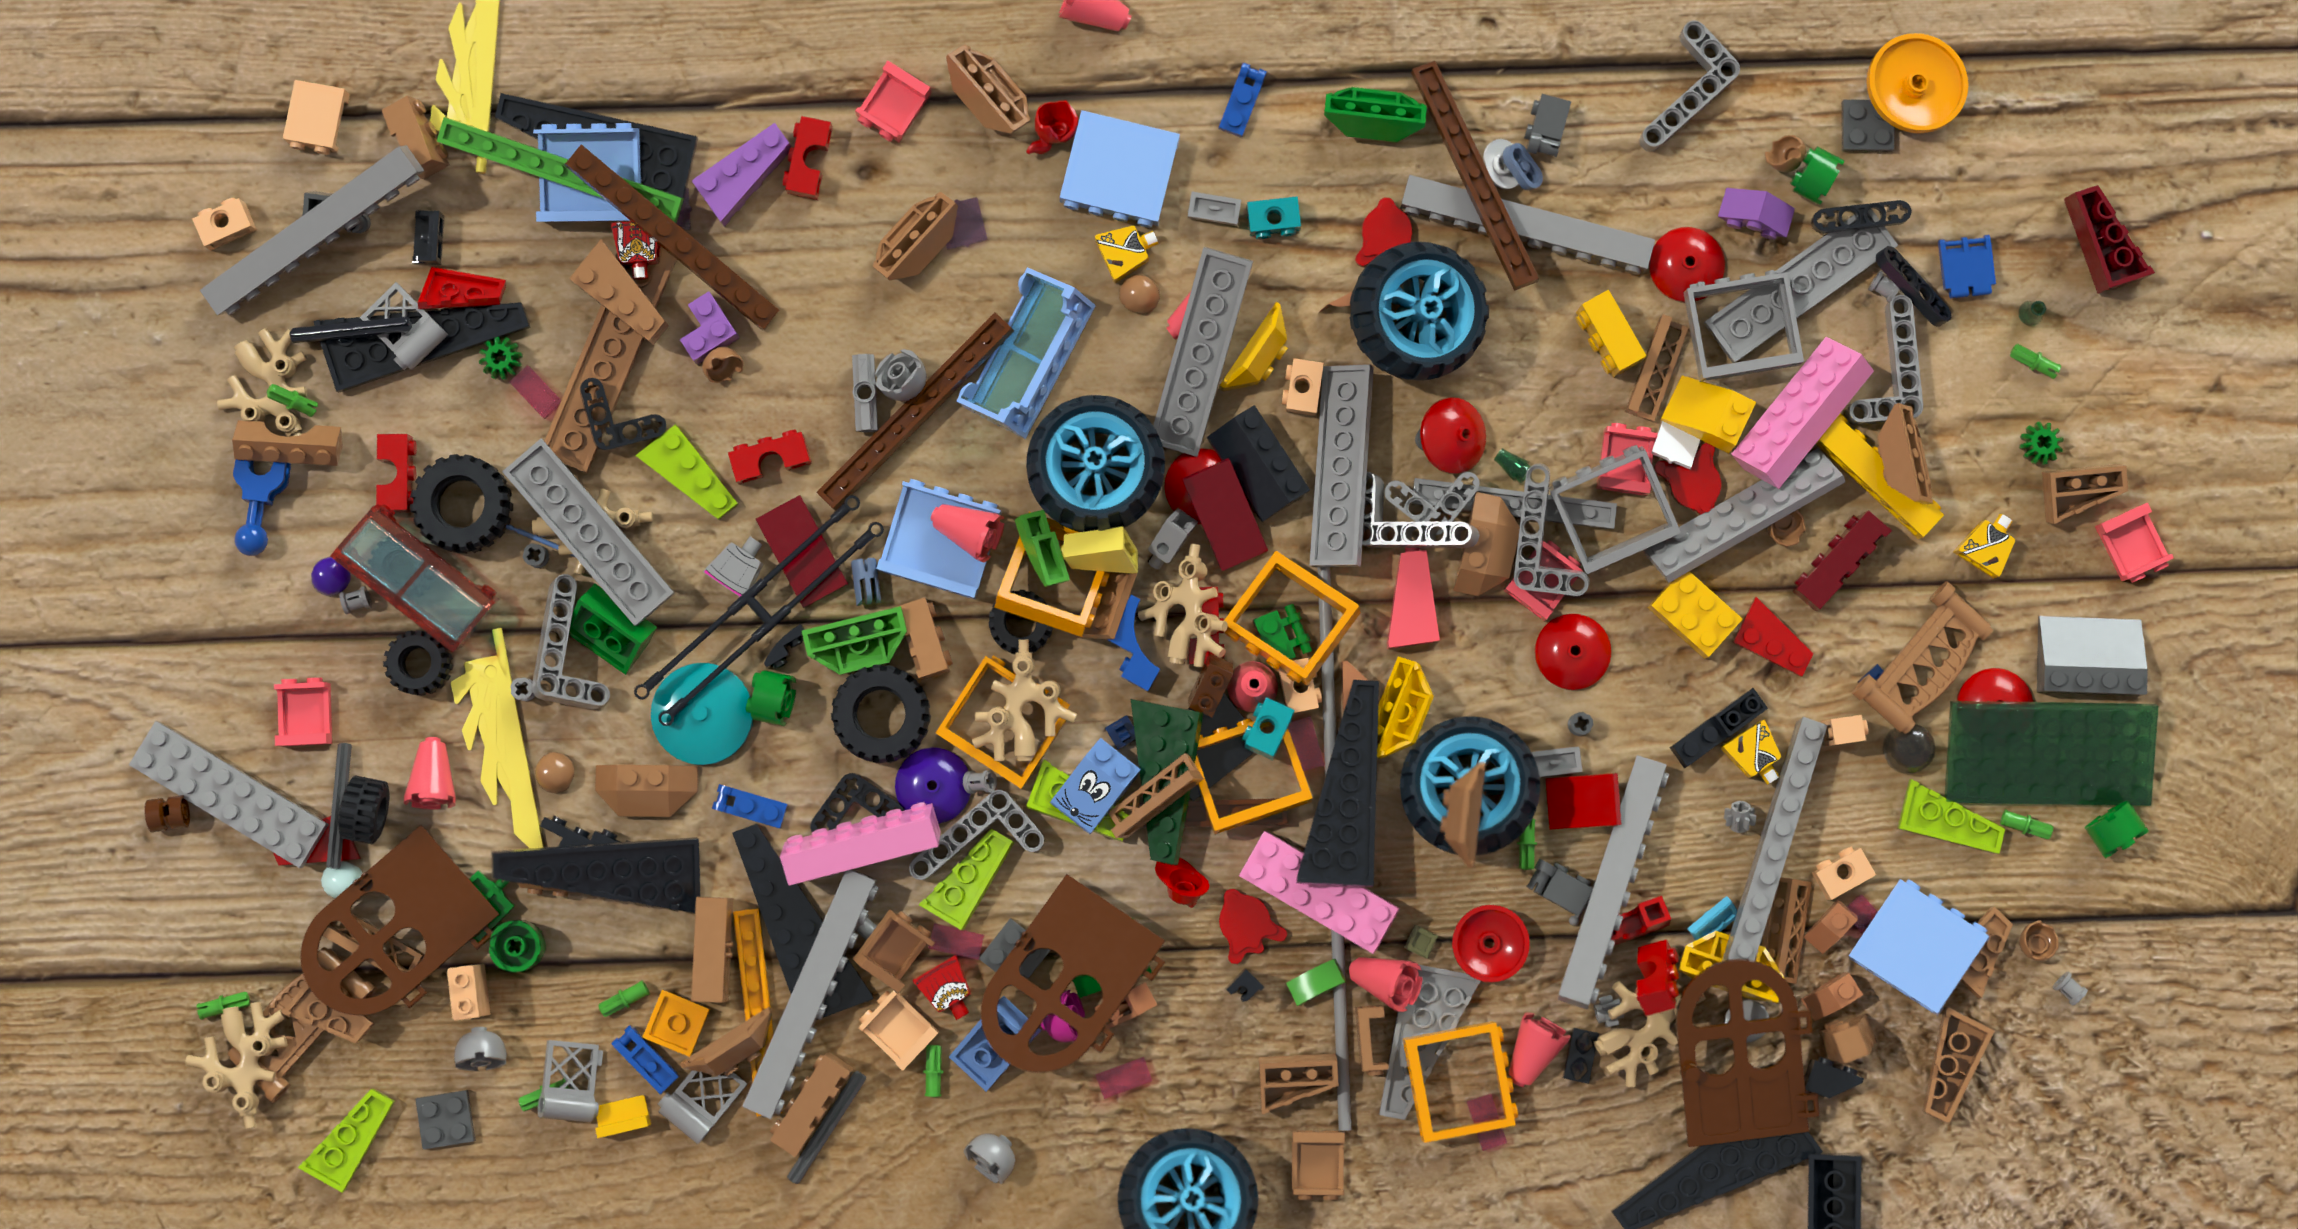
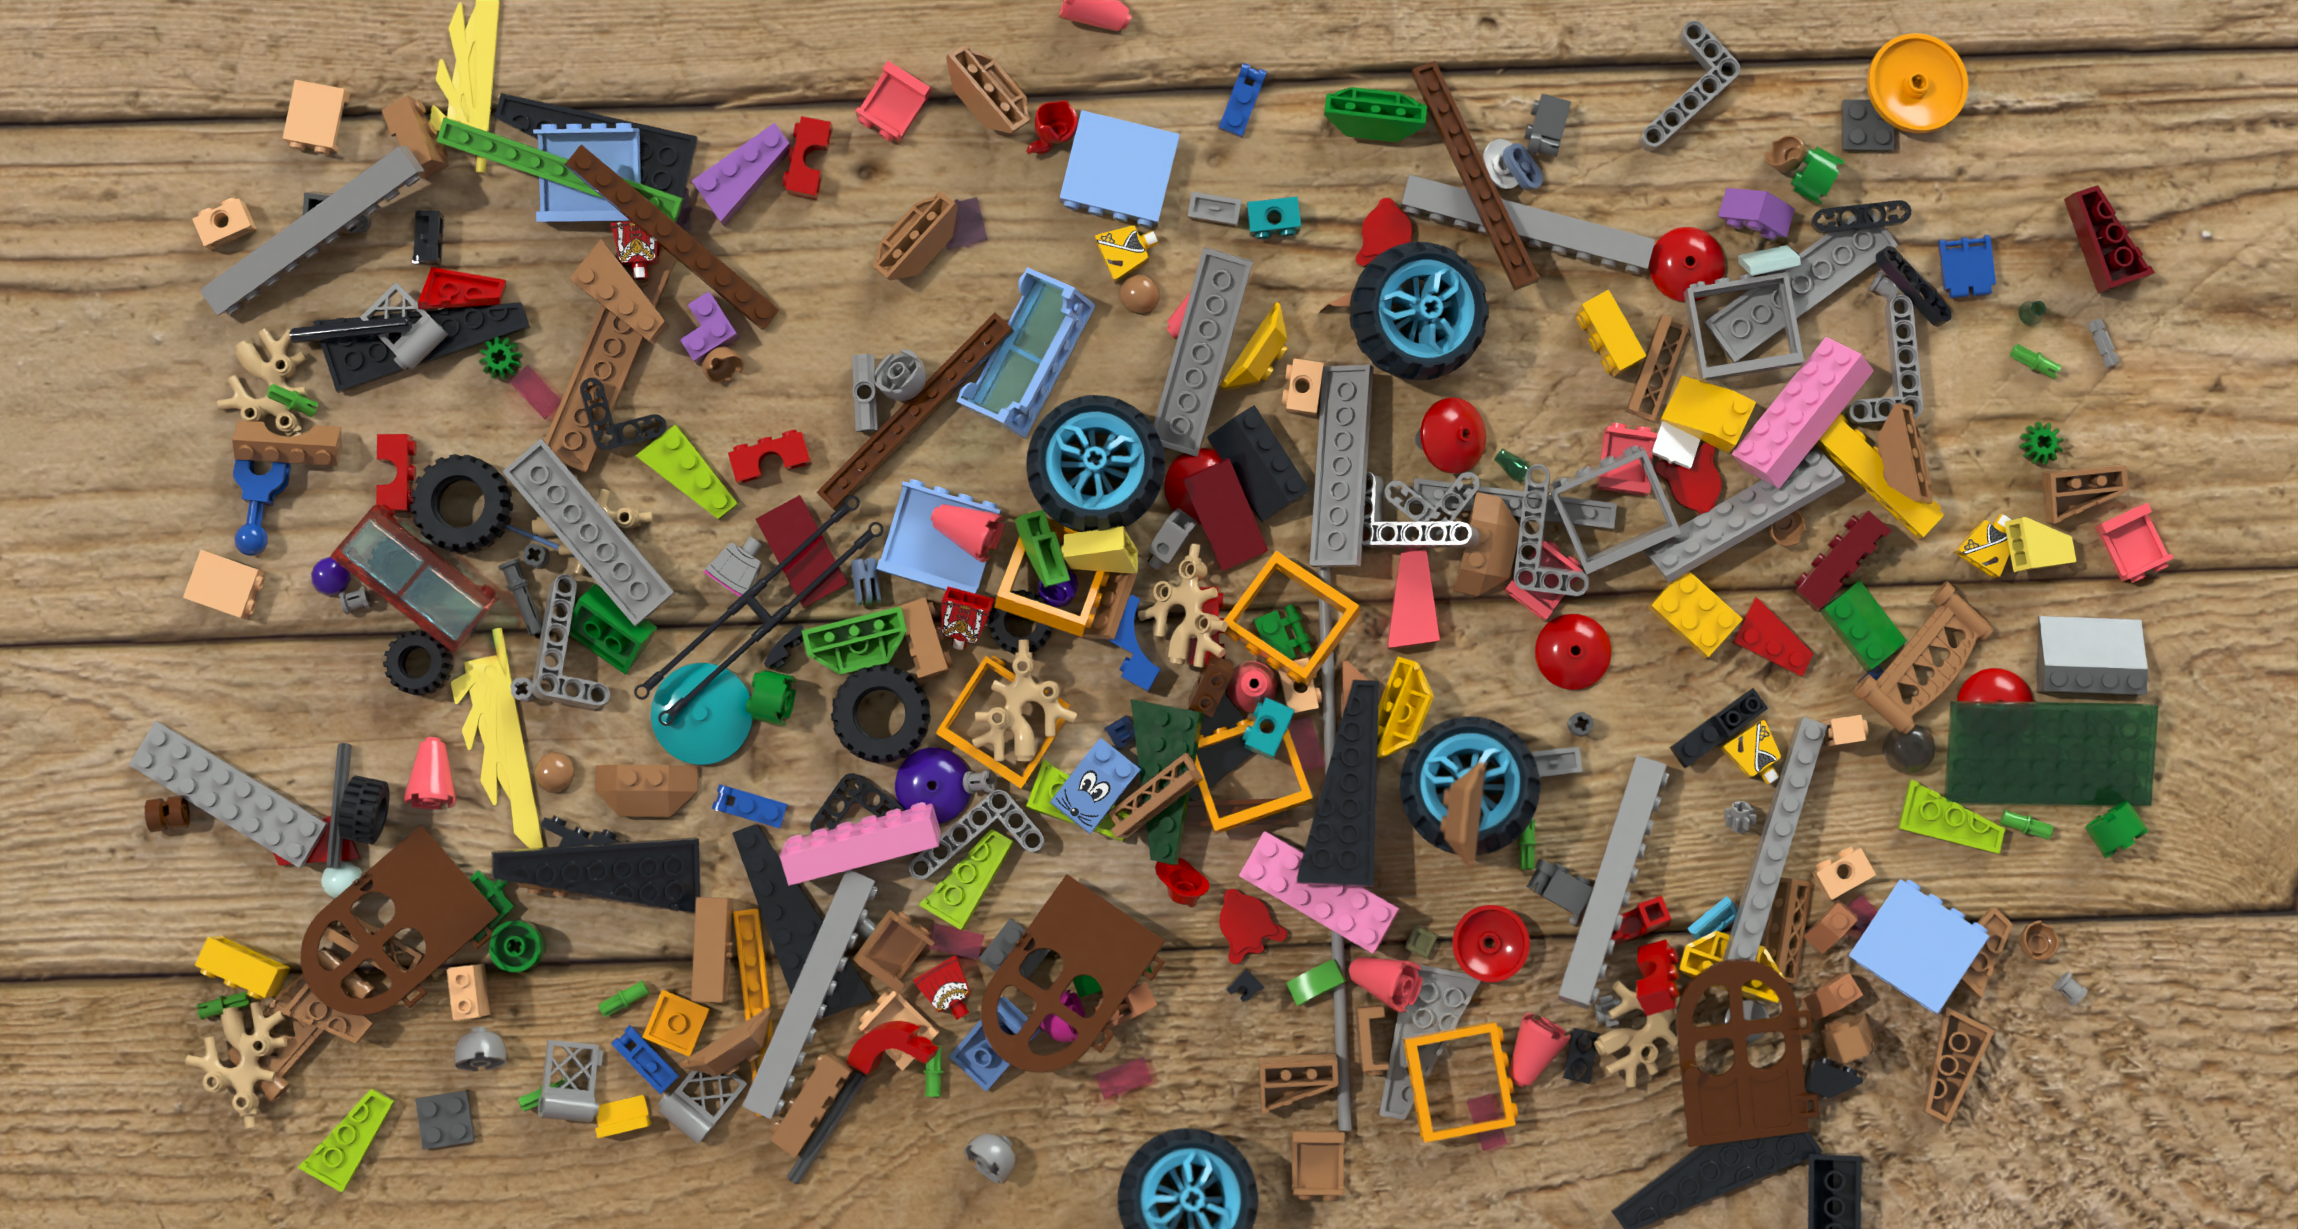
coral panel [274,678,332,747] -> none
red tile [1546,773,1622,830] -> none
none -> light nougat panel [183,550,265,619]
none -> yellow brick [195,936,291,1000]
none -> dark grey pin [498,558,542,636]
none -> red arch [846,1021,939,1075]
none -> torso [942,586,995,650]
none -> dark purple hair [1038,568,1078,608]
none -> light aqua tile [1738,245,1801,276]
none -> green slope [1819,580,1907,671]
none -> light yellow slope [2004,517,2076,572]
none -> light grey axle [2088,318,2120,368]

